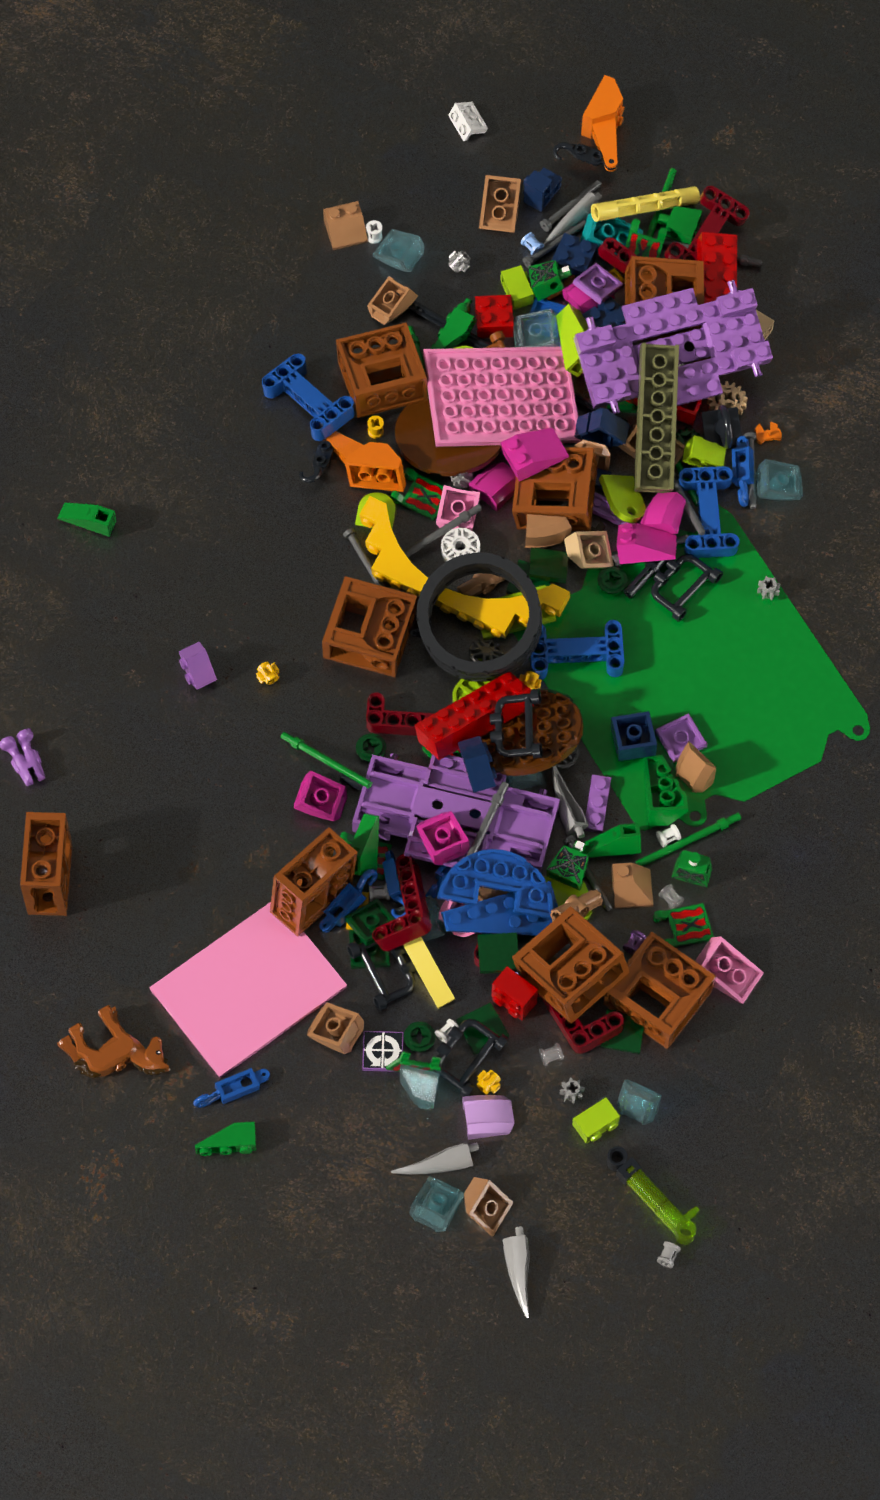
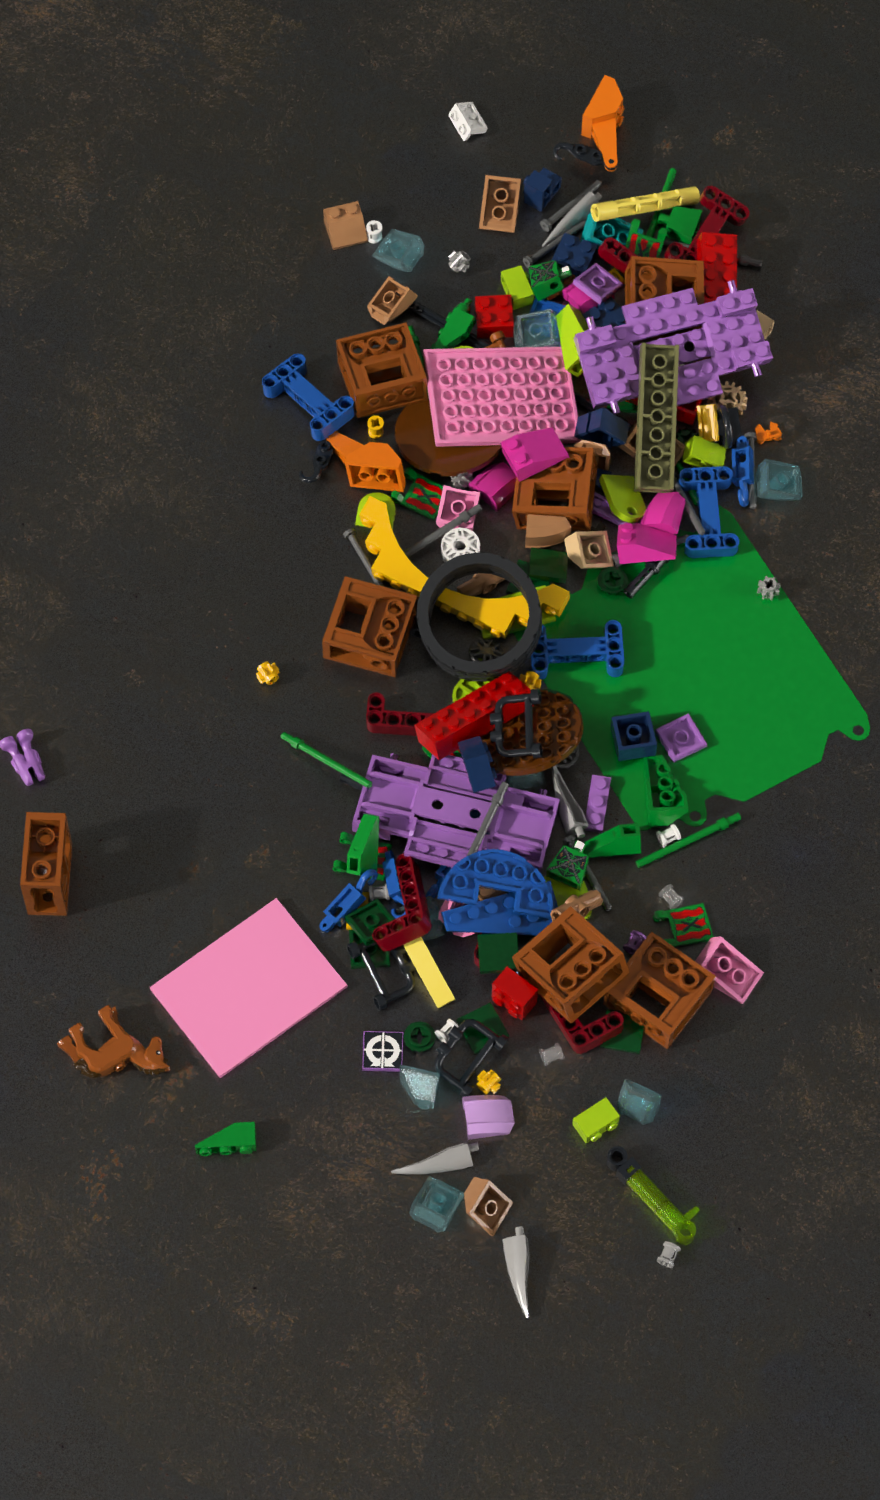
green slope [57,503,116,537] -> none
medium lavender brick [179,642,217,690] -> none
blue piece [193,1068,270,1108] -> none
dark orange piece [270,827,358,937] -> none
dark pink slope [294,771,347,821] -> none
medium nougat slope [307,1002,364,1054] -> none
dark green gear [356,733,387,763] -> none
green flag [386,1051,441,1076] -> none
dark pink slope [416,811,470,865] -> none
light blue bush [521,232,544,255] -> none
light grey gear [560,1077,585,1104] -> none
medium nougat slope [611,863,654,909] -> none
black bar [651,554,723,622] -> none
green torso [671,850,712,887] -> none
medium nougat slope [676,742,716,793] -> none
none -> yellow tile [697,404,719,442]

